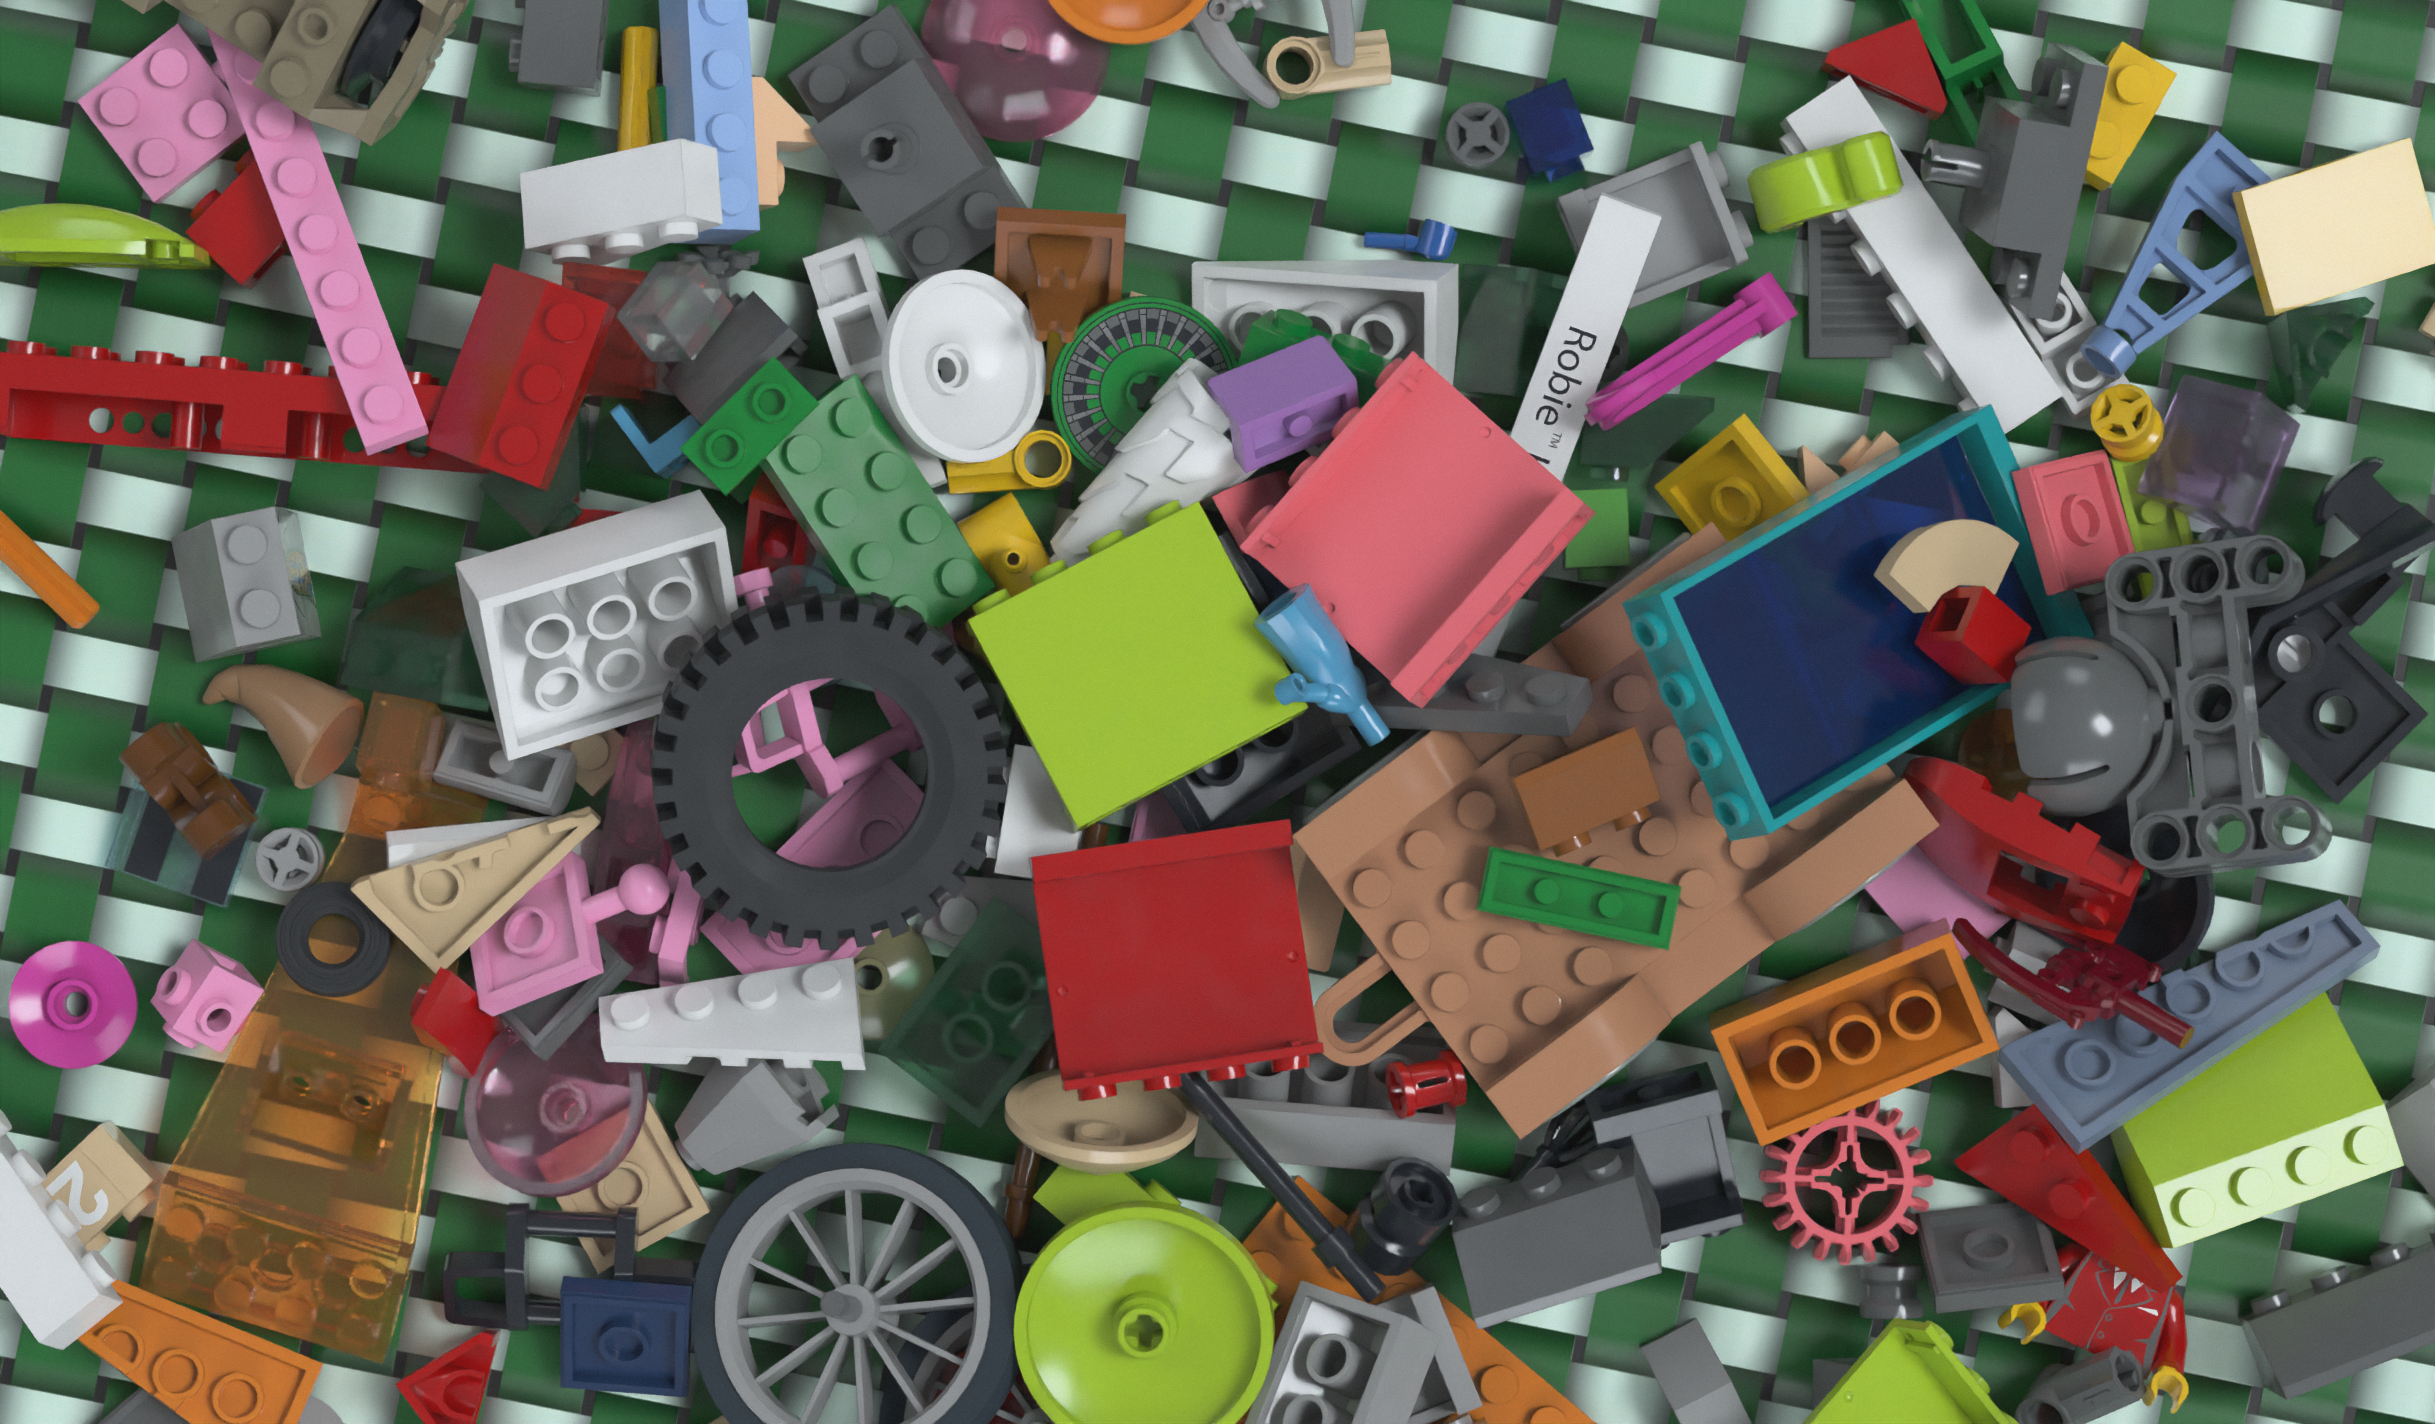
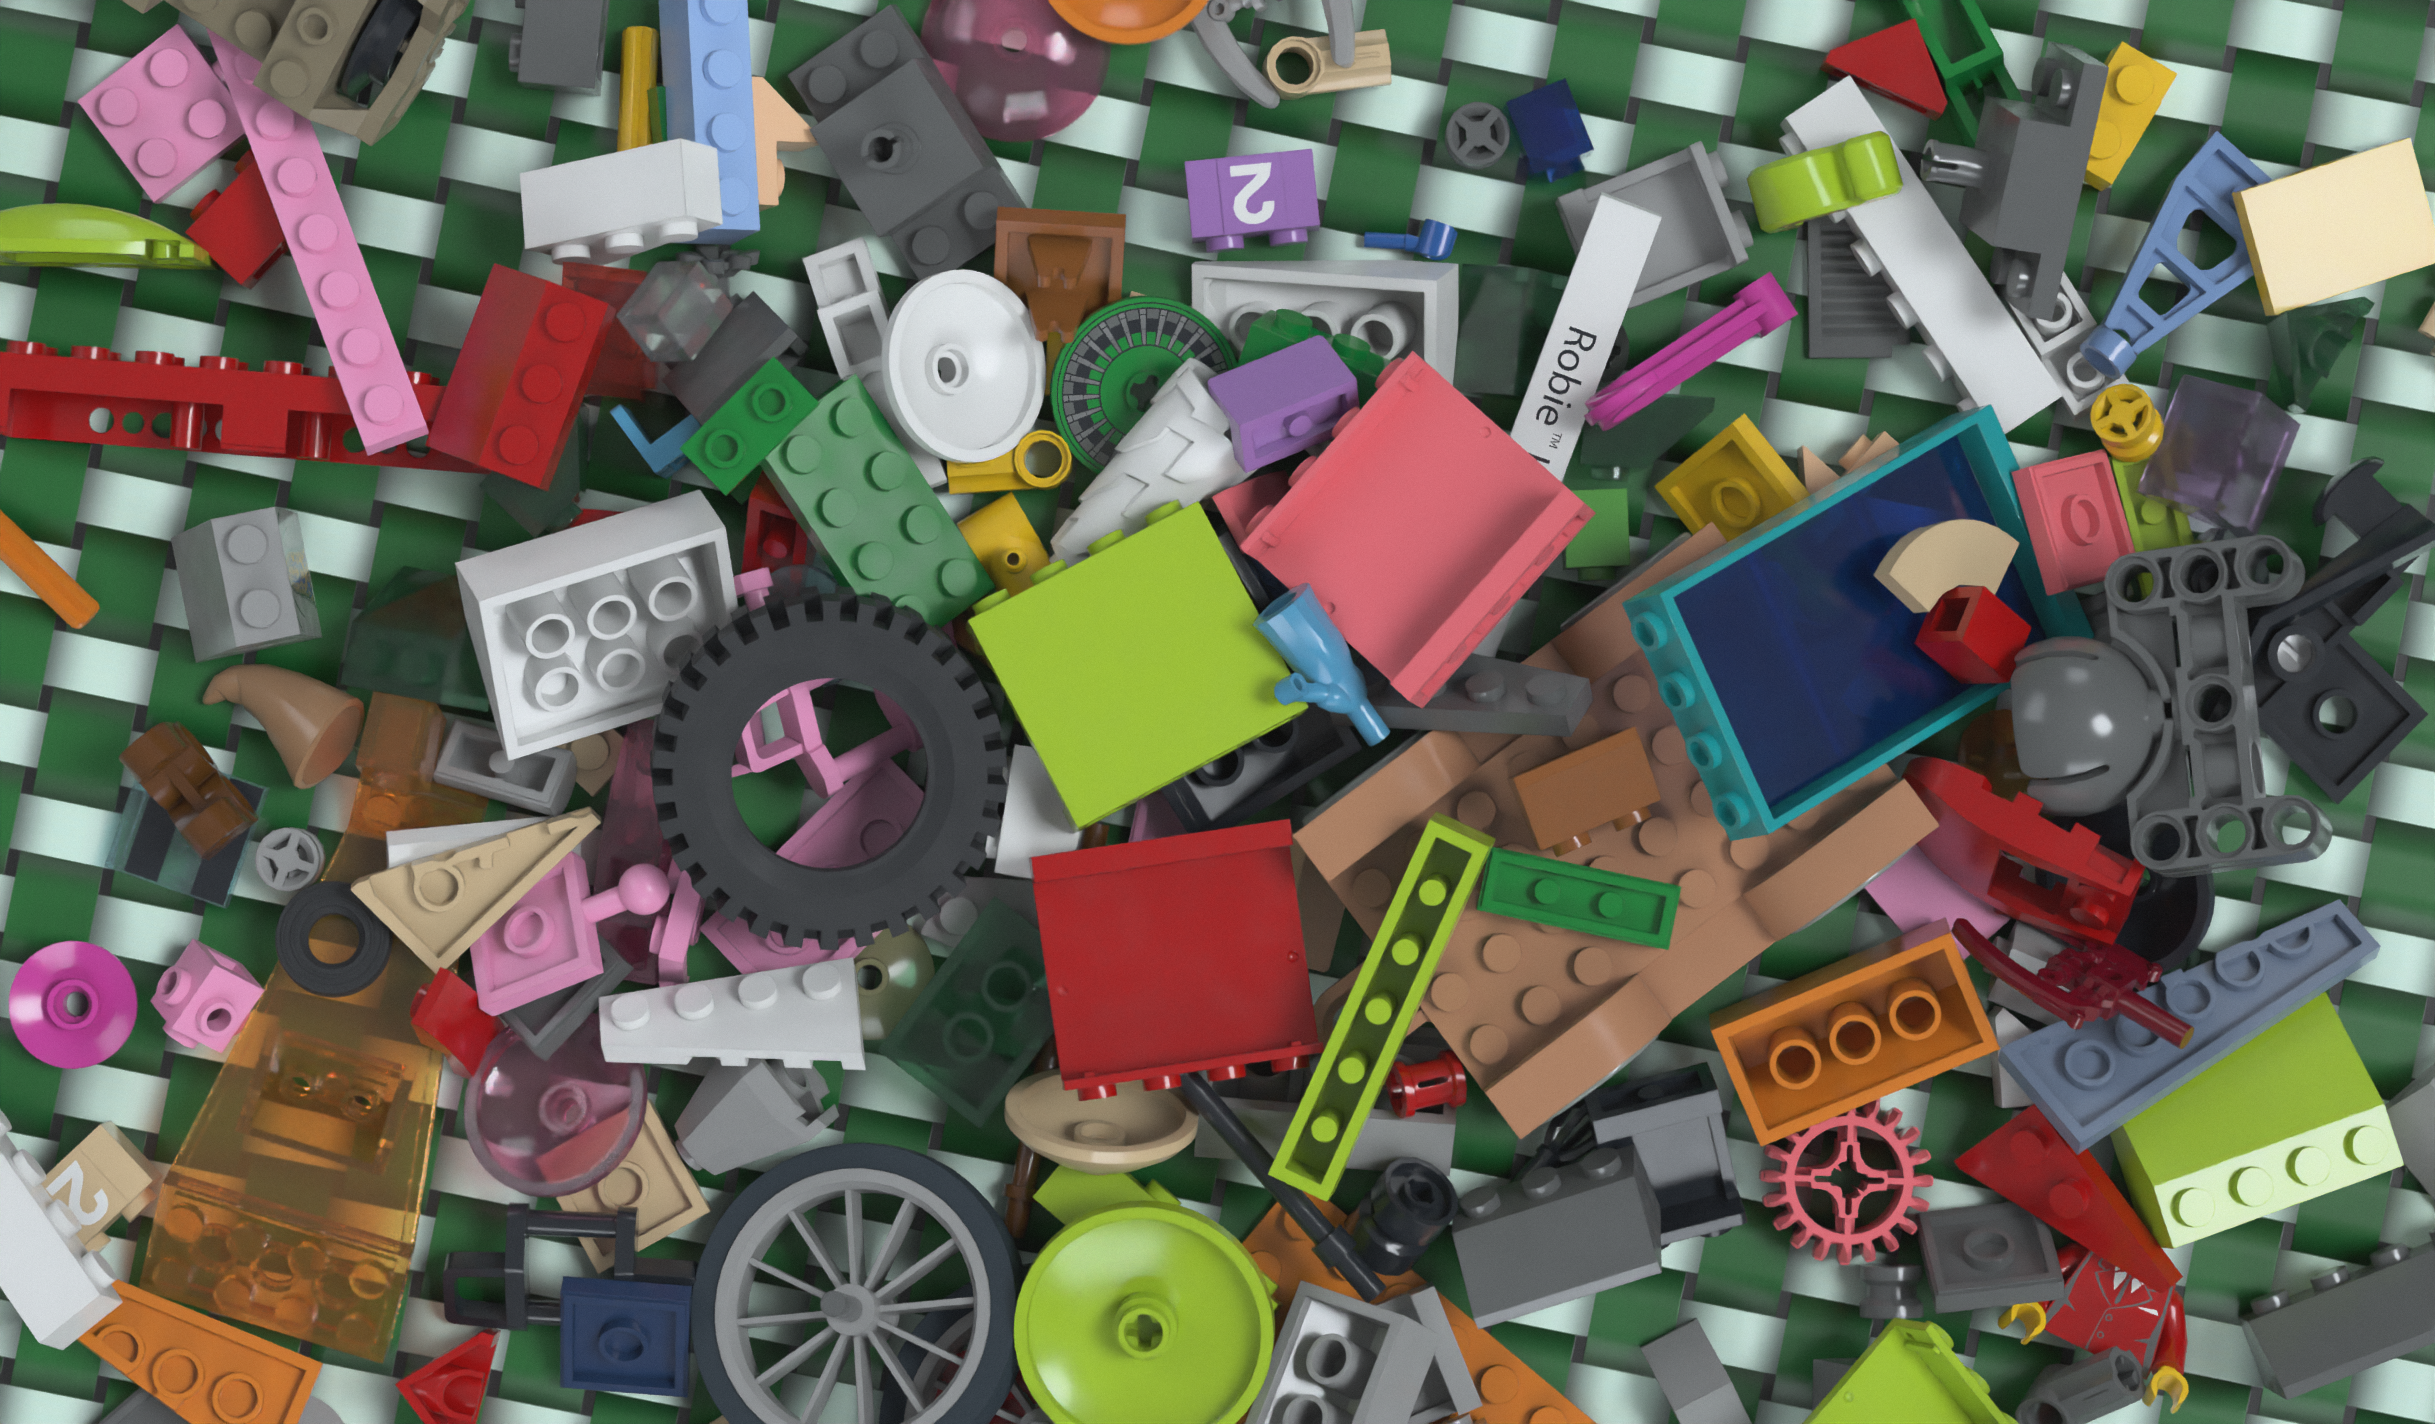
none -> medium lavender brick [1185,149,1320,253]
none -> lime brick [1268,811,1496,1202]

